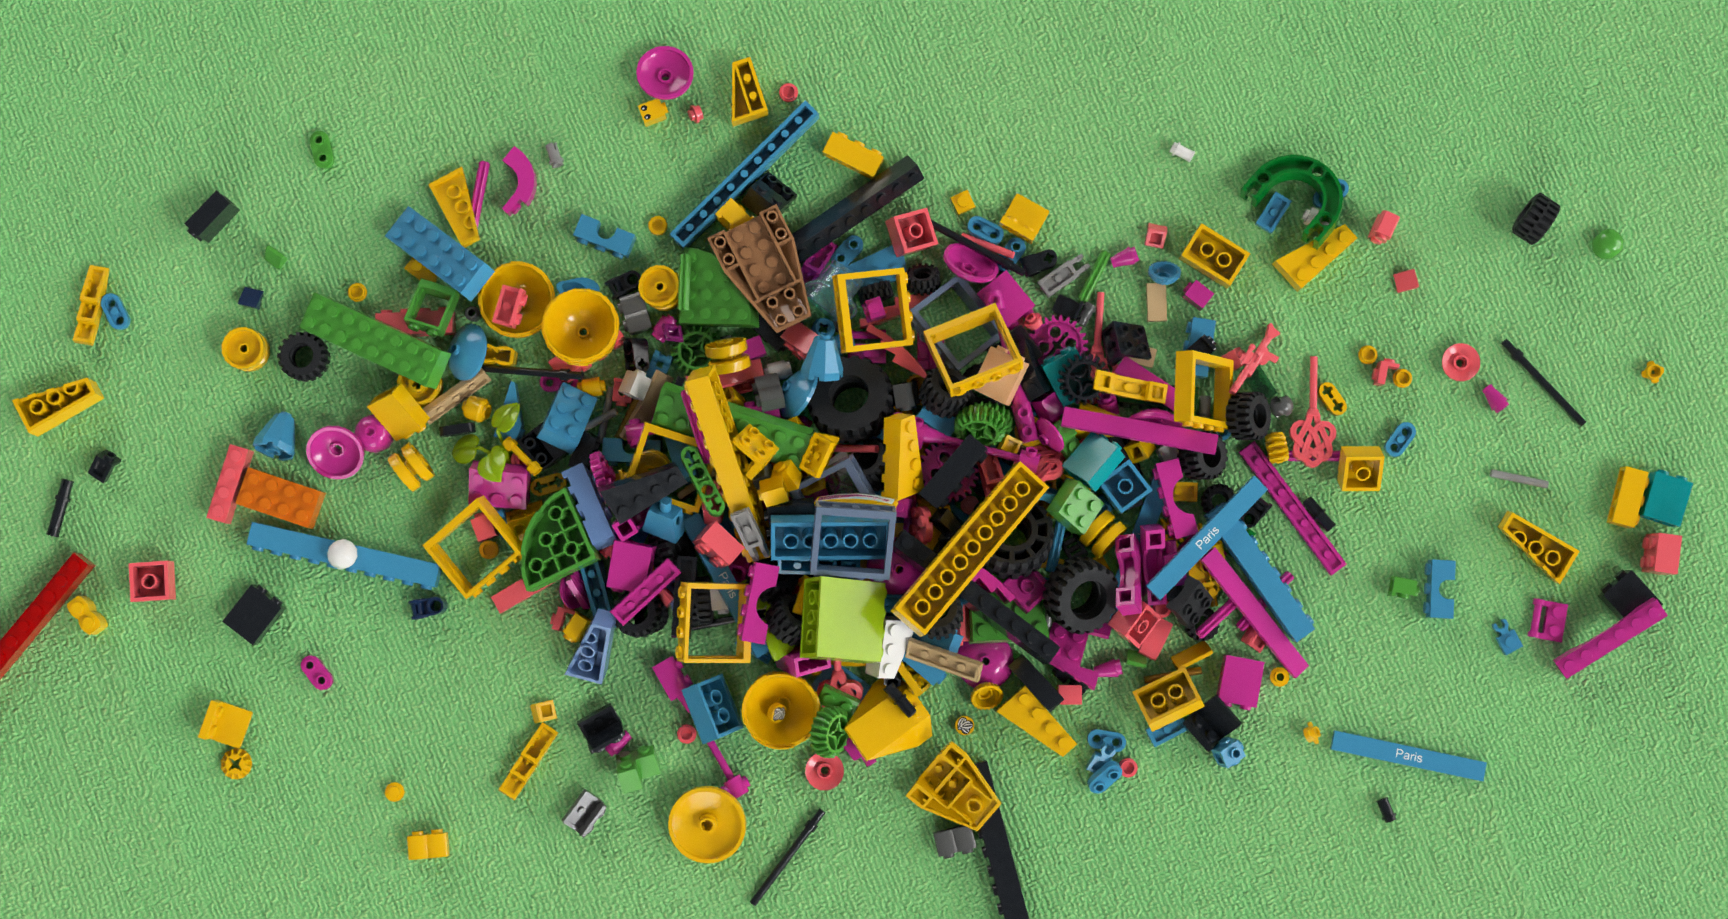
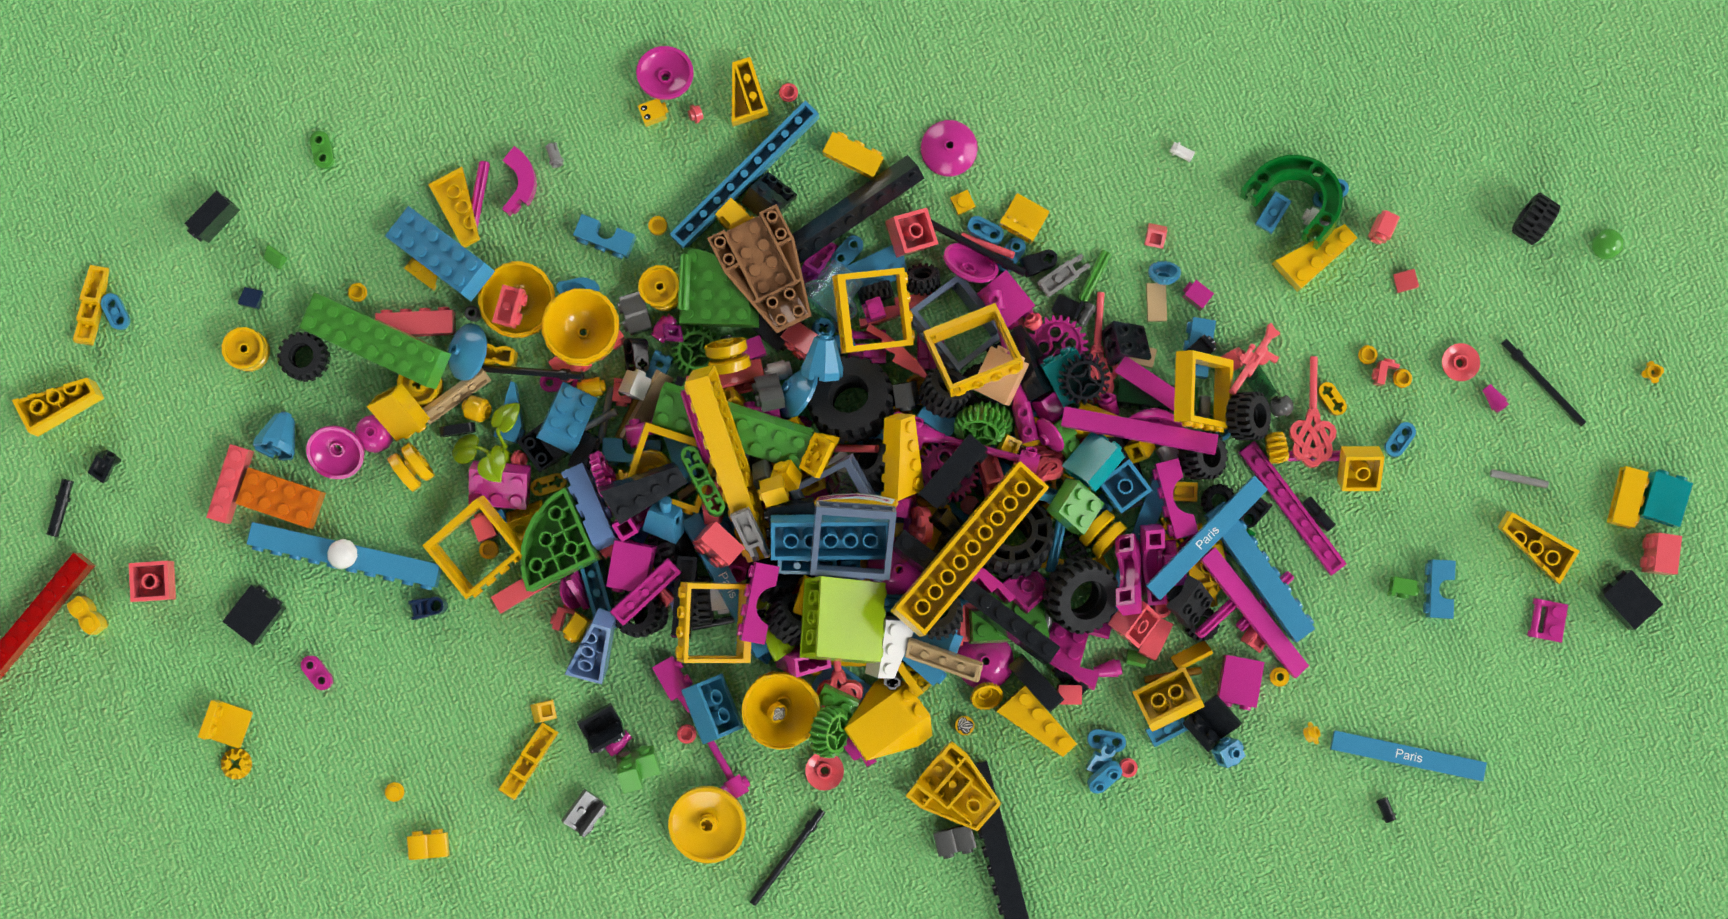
bright green window [404,278,460,337] -> none
yellow bar [502,436,542,476] -> none
black piece [604,270,641,301] -> none
yellow bracket [731,424,779,480] -> none
black axle [883,681,916,718] -> none
yellow slope [1093,370,1168,404] -> none
dark pink cone [1110,246,1140,268] -> none
yellow brick [1179,223,1250,289] -> none
dark azure plate [1492,619,1523,655] -> none
dark pink arch [1553,597,1668,679] -> none
none -> dark pink dish [921,120,978,177]

